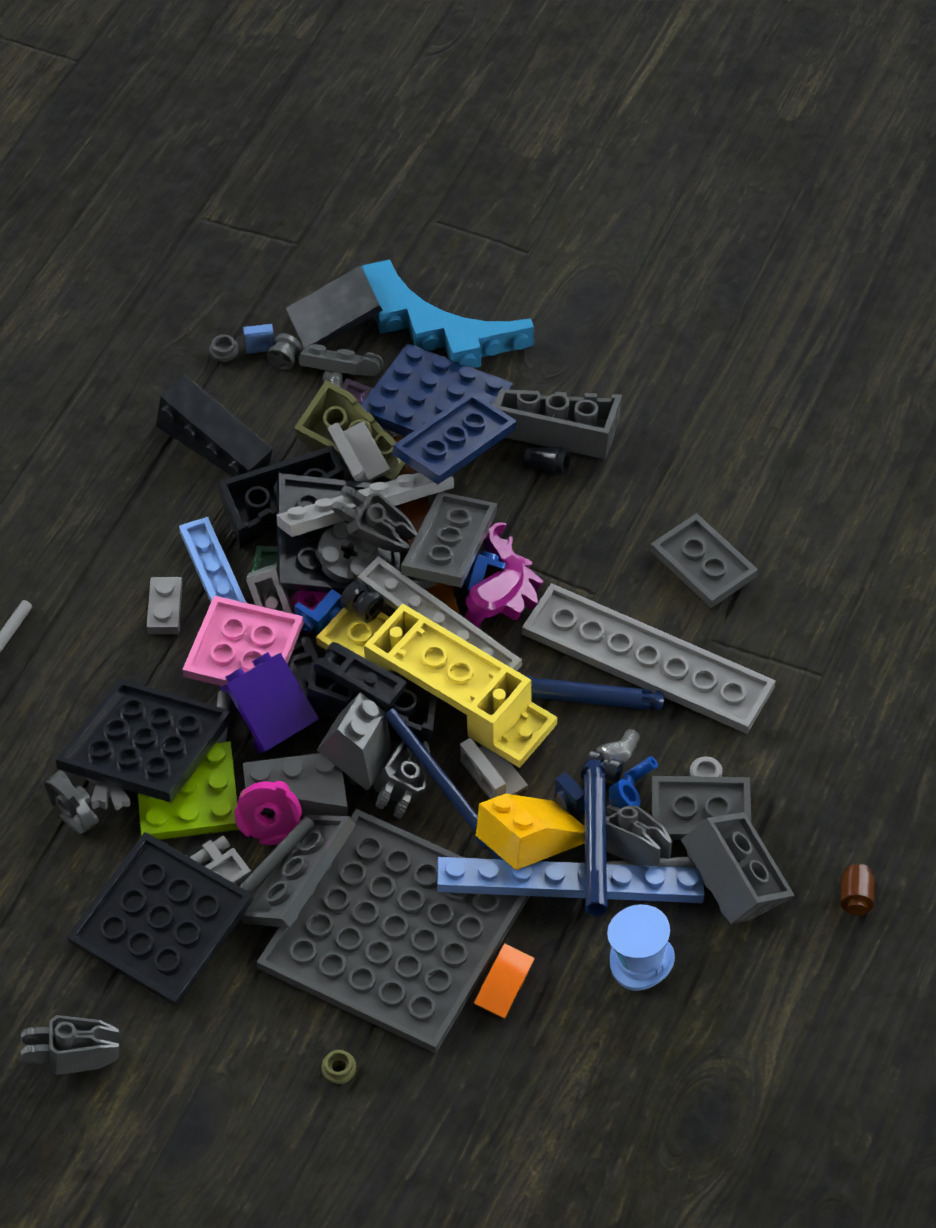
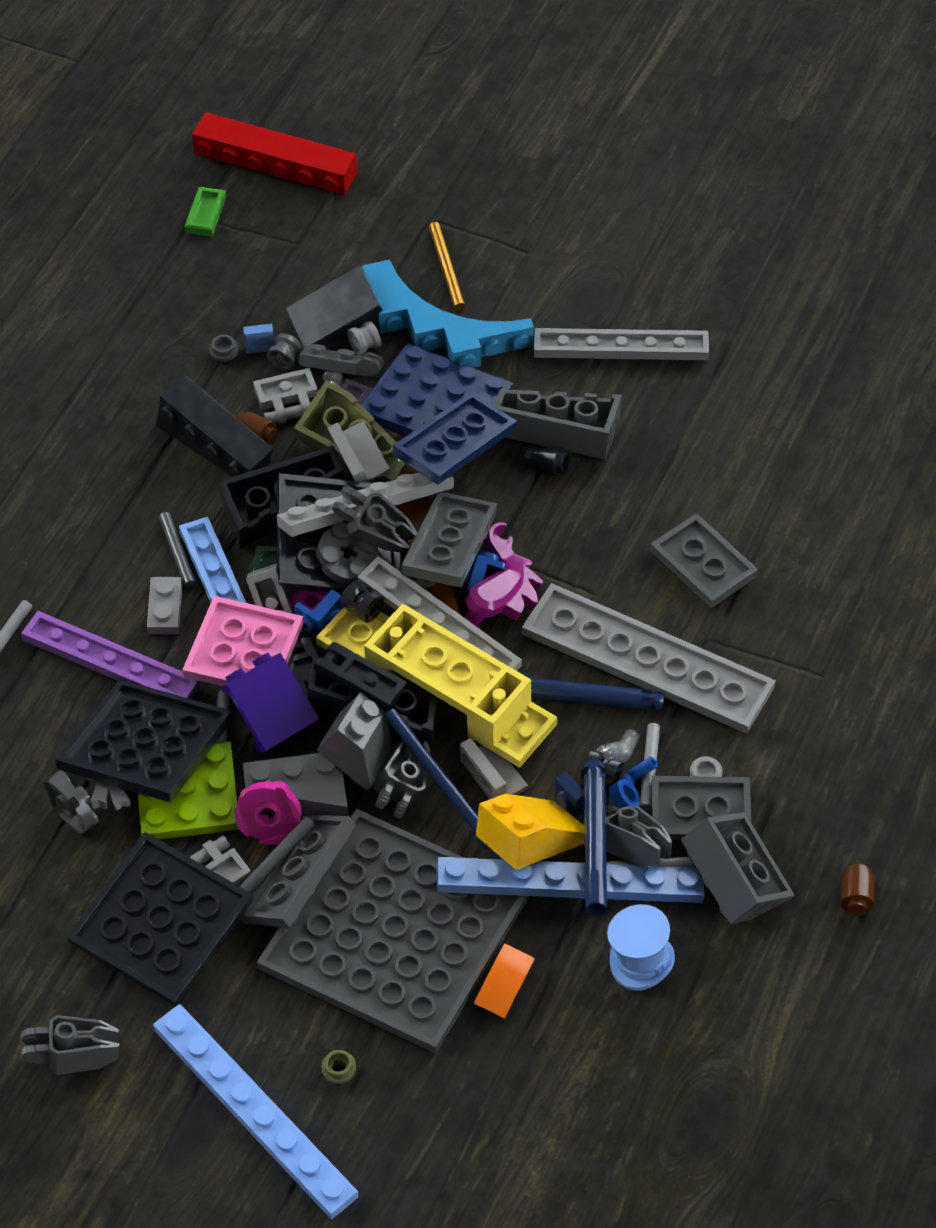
none -> medium lavender plate [21,611,200,699]
none -> light blue plate [153,1004,359,1220]
none -> dark grey bar [159,512,196,588]
none -> bright green tile [185,187,226,237]
none -> red brick [192,112,358,195]
none -> reddish brown brick [236,411,278,446]
none -> light grey plate [253,368,318,425]
none -> light grey wheel [347,321,381,356]
none -> pearl gold bar [429,222,465,311]
none -> light grey plate [534,328,709,360]
none -> light grey bar [639,723,660,811]

